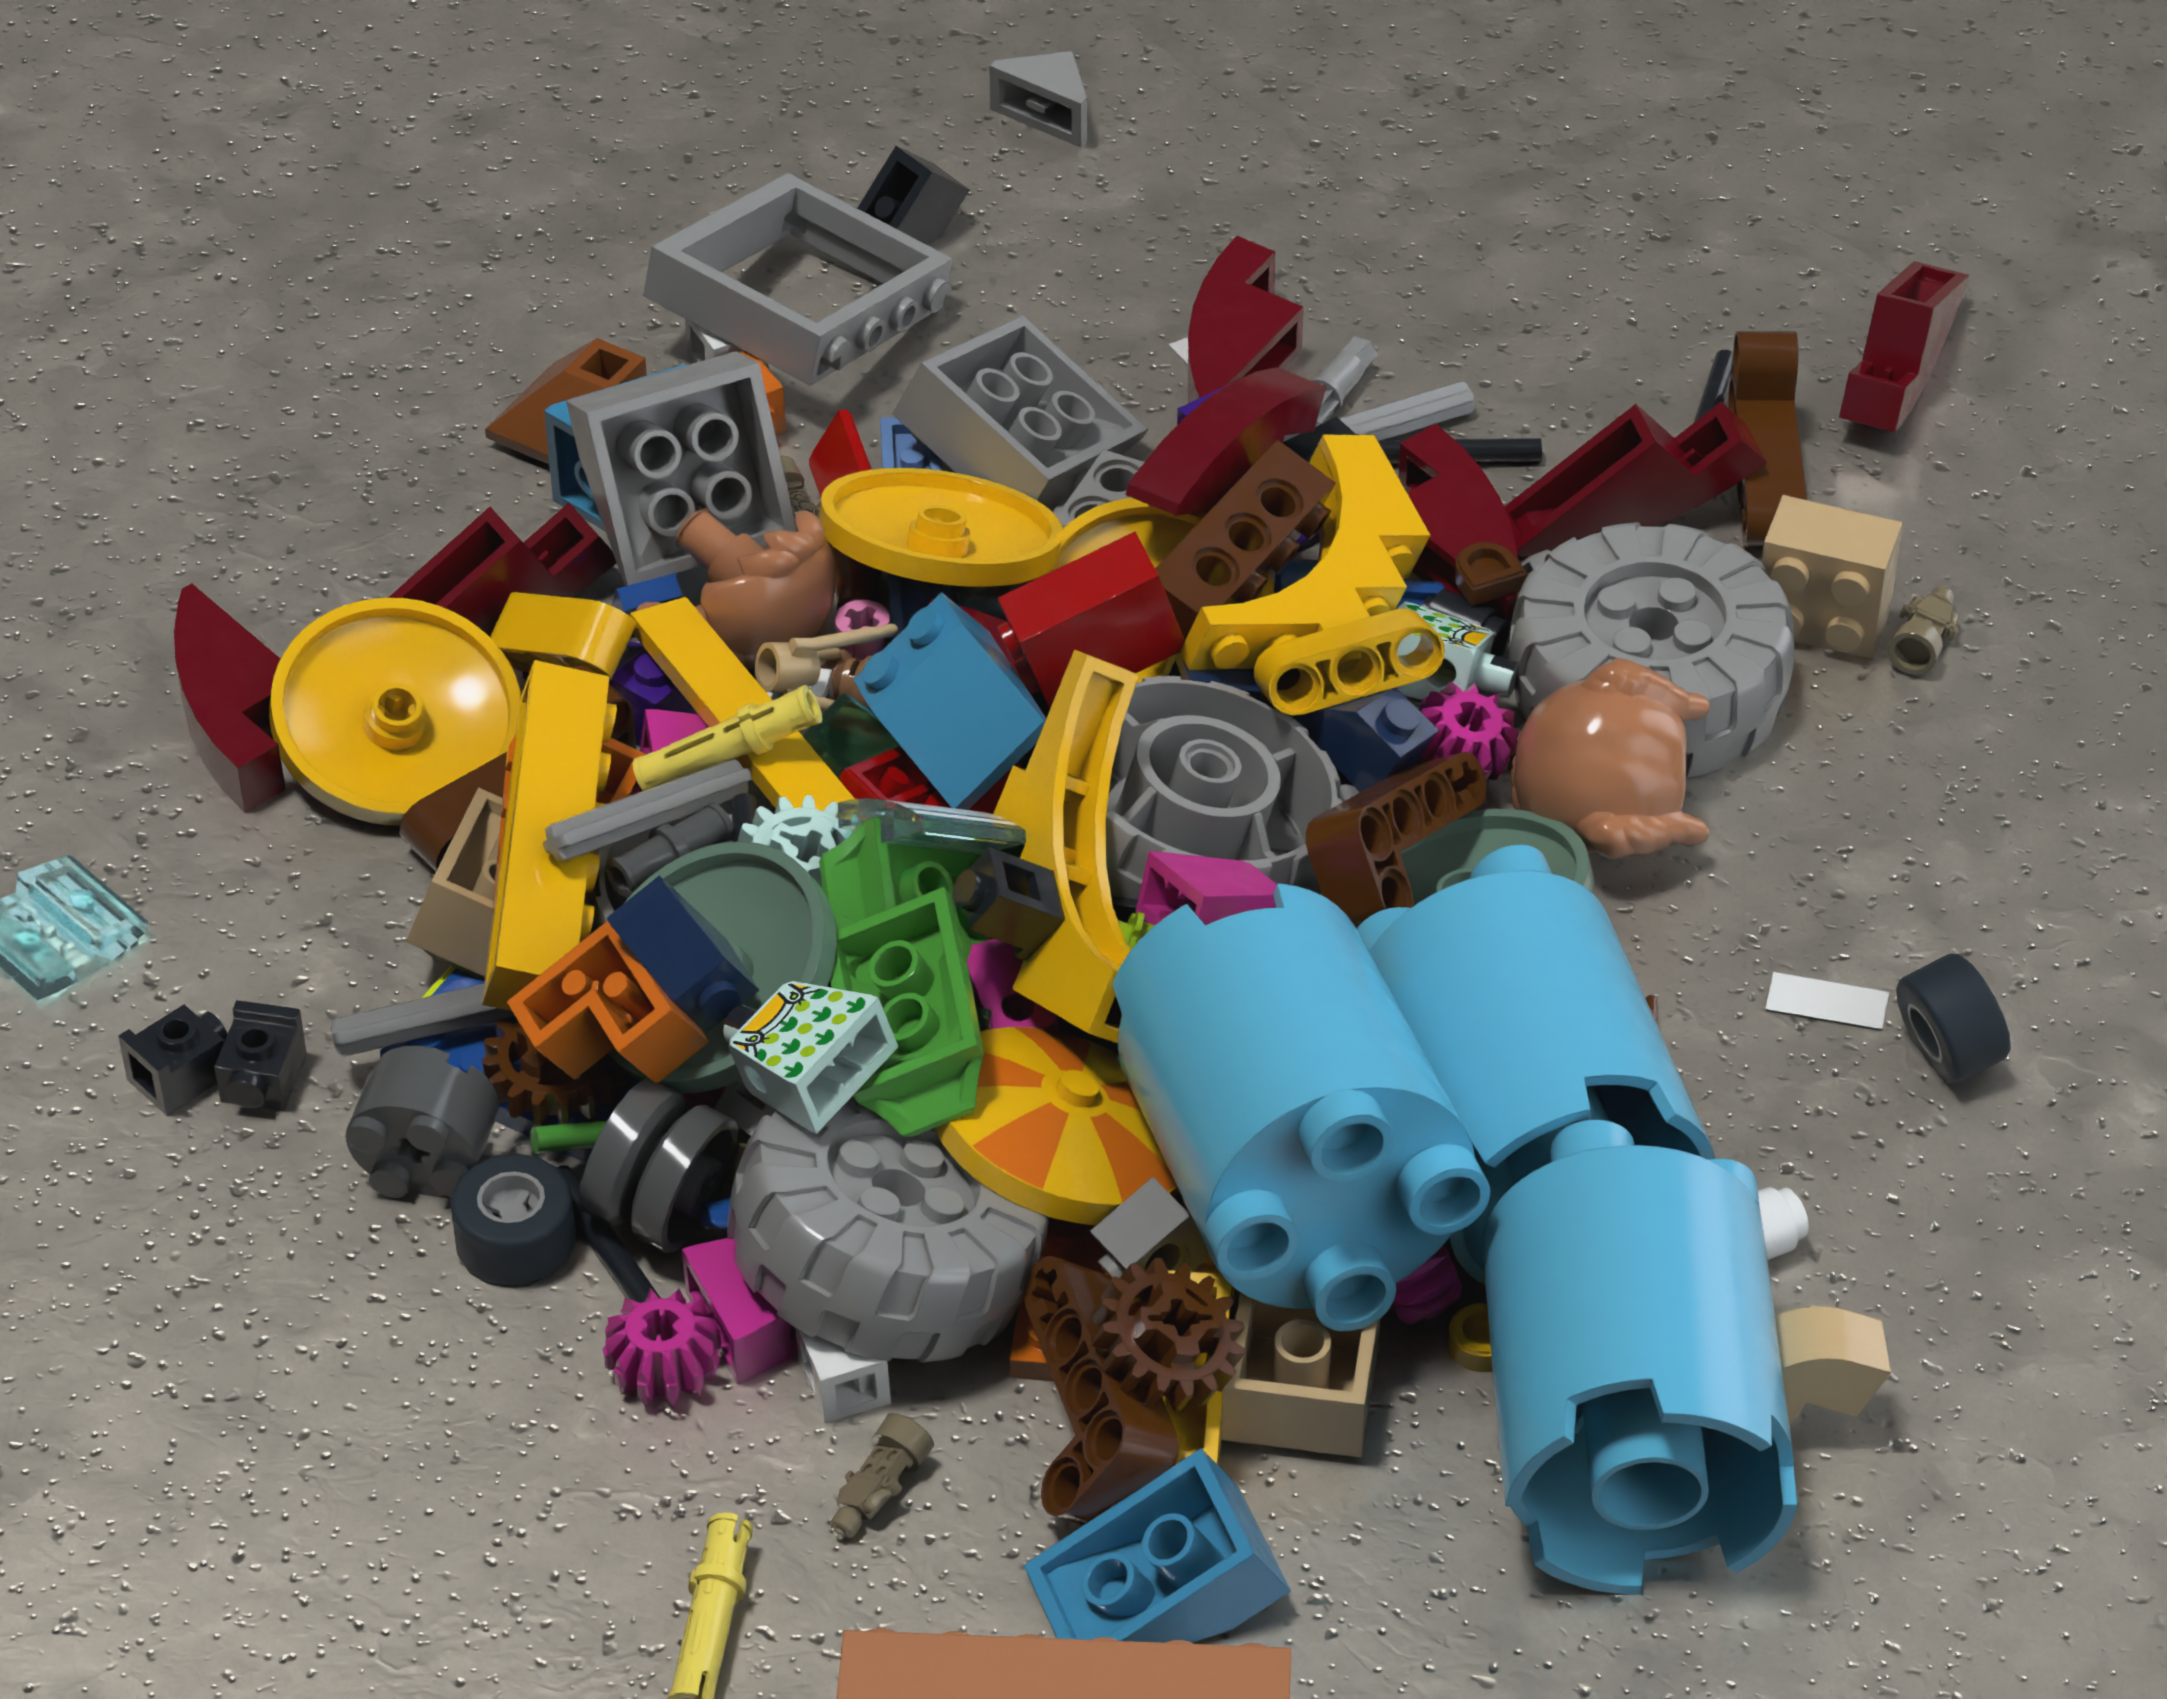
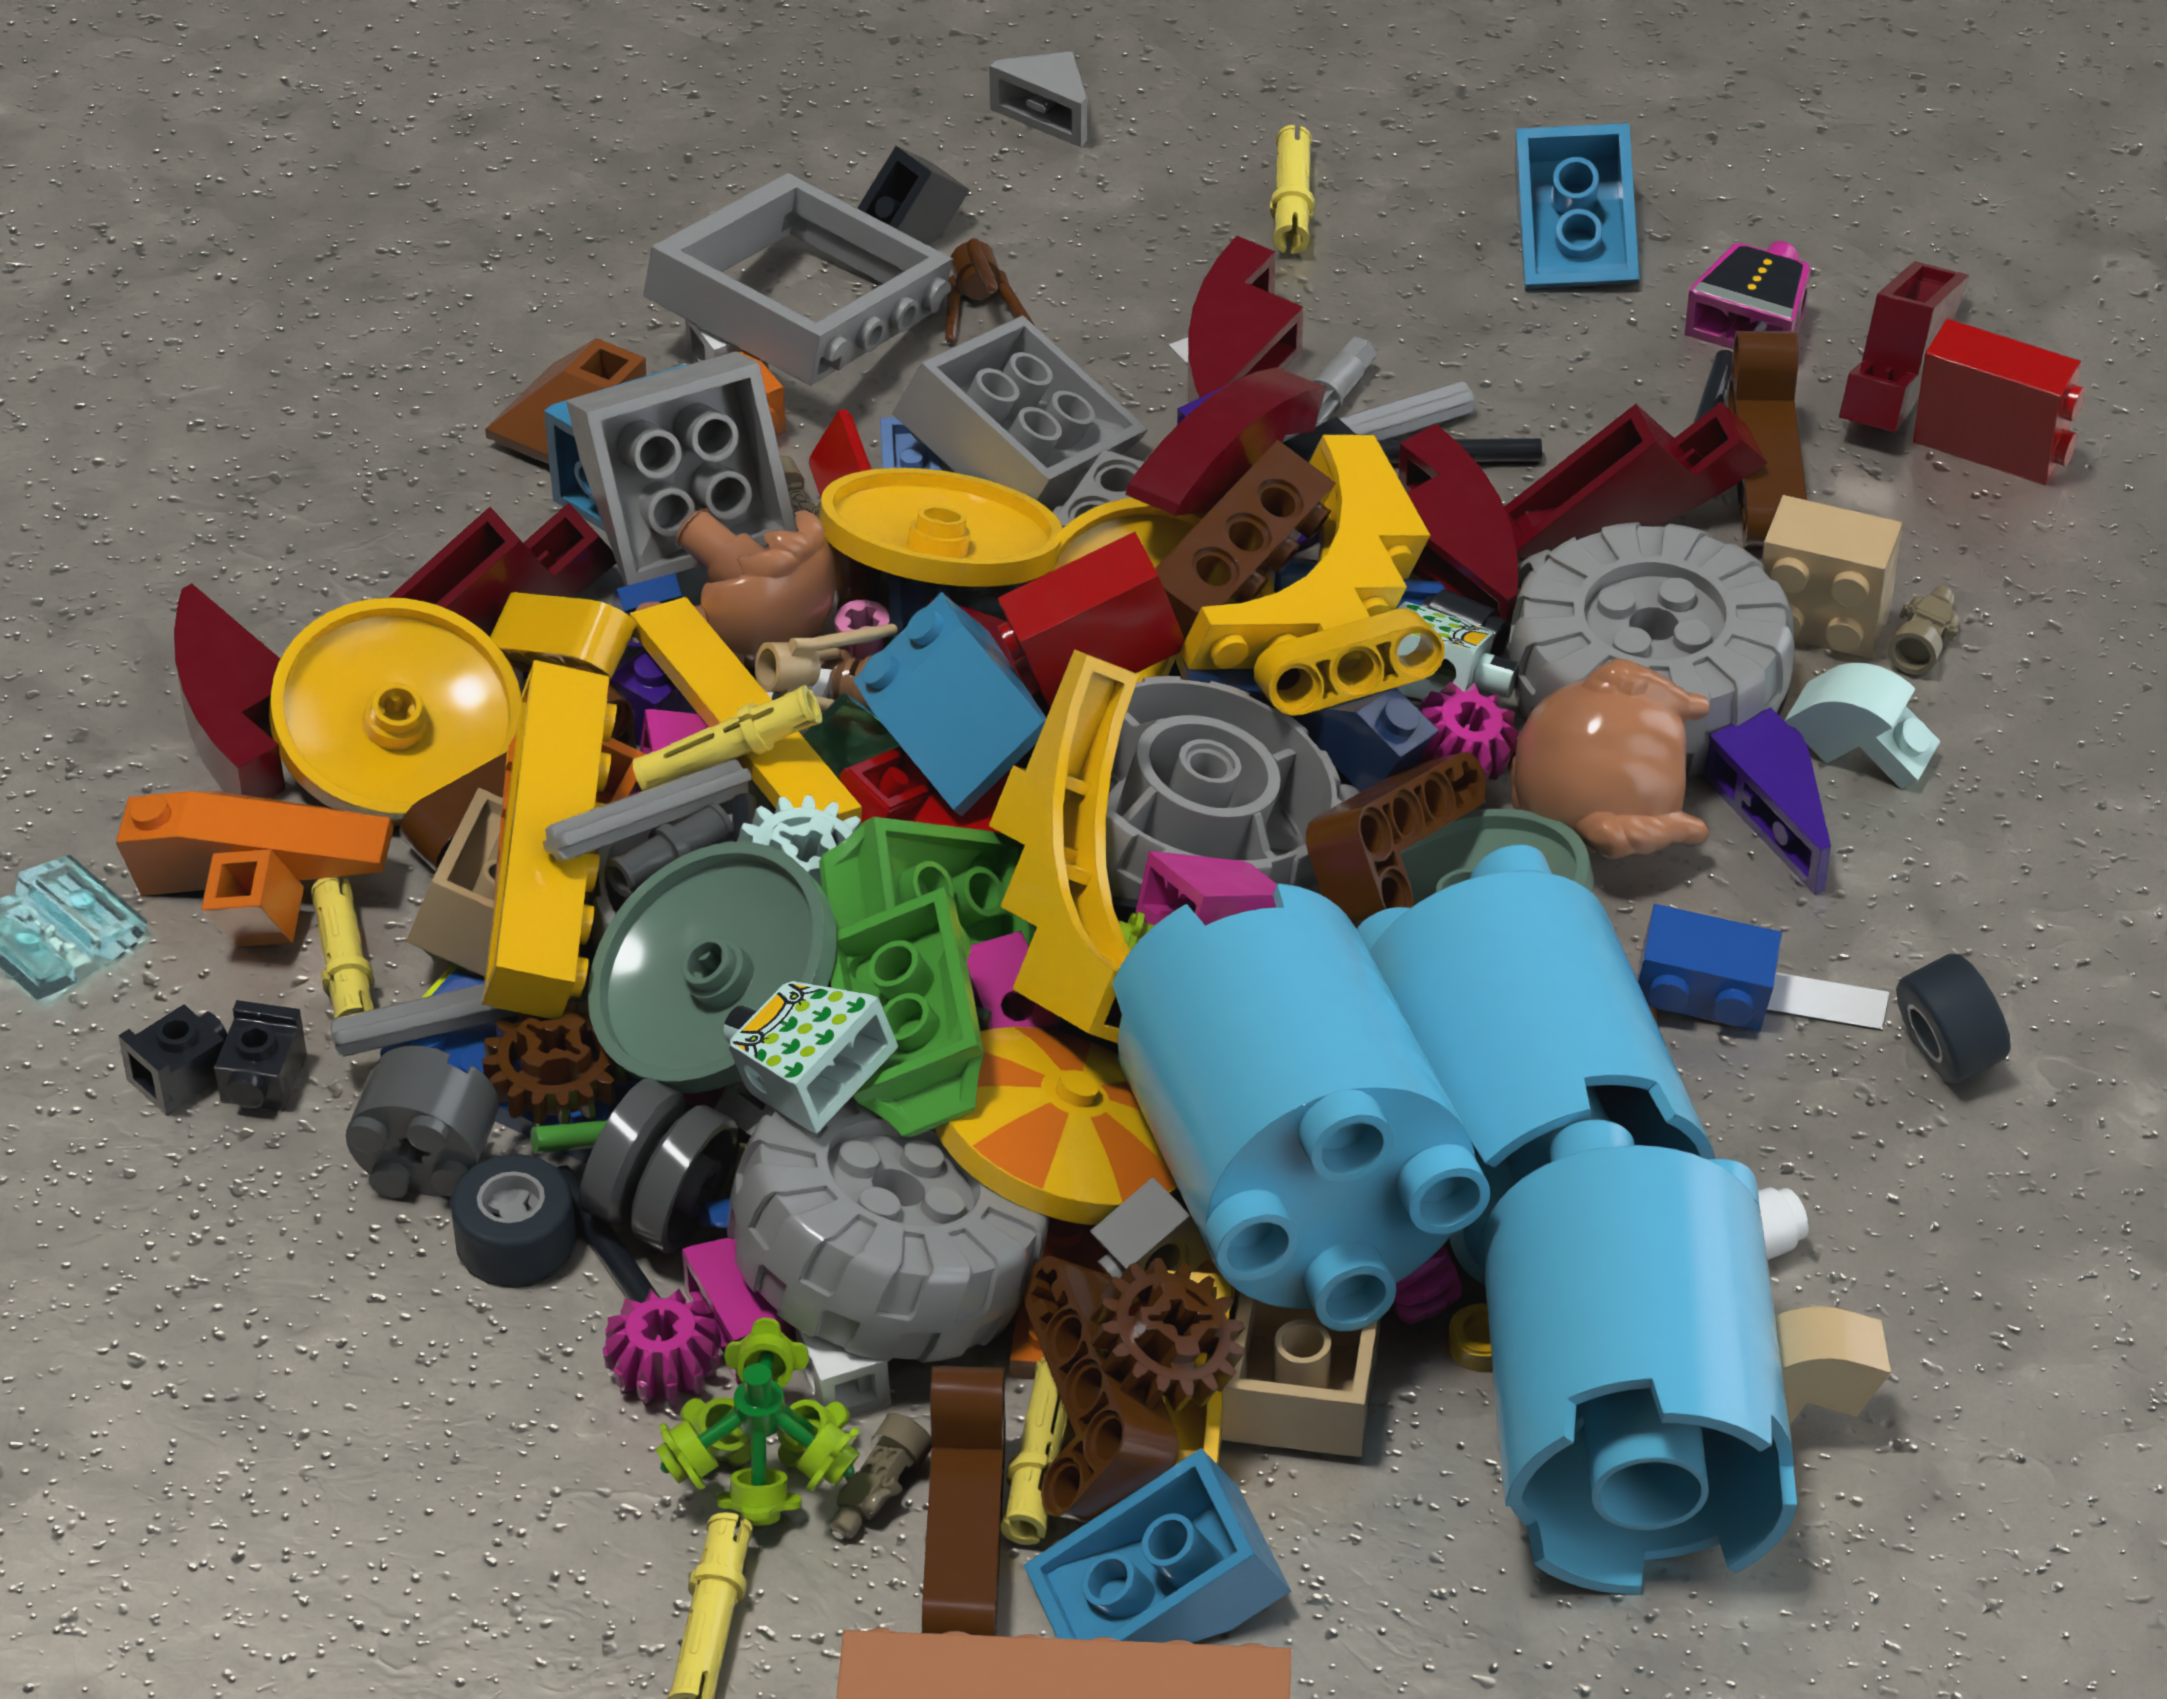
orange brick [507,921,709,1084] -> none
dark blue slope [607,875,759,1032] -> none
clear light blue slope [838,798,1026,854] -> none
black brick [952,847,1065,961] -> none
reddish brown tile [1455,542,1528,606] -> none
none -> orange wedge [116,791,394,896]
none -> orange brick [201,849,304,947]
none -> light yellow pin [311,877,374,1019]
none -> lime plant [655,1317,861,1526]
none -> reddish brown beam [922,1366,1006,1636]
none -> reddish brown plant [945,238,1035,344]
none -> light yellow pin [1000,1356,1069,1545]
none -> light yellow pin [1270,125,1315,254]
none -> dark azure slope [1514,123,1640,289]
none -> blue brick [1636,904,1782,1031]
none -> torso [1685,241,1811,350]
none -> dark purple slope [1704,707,1831,895]
none -> light aqua brick [1784,663,1940,789]
none -> red brick [1913,318,2085,486]

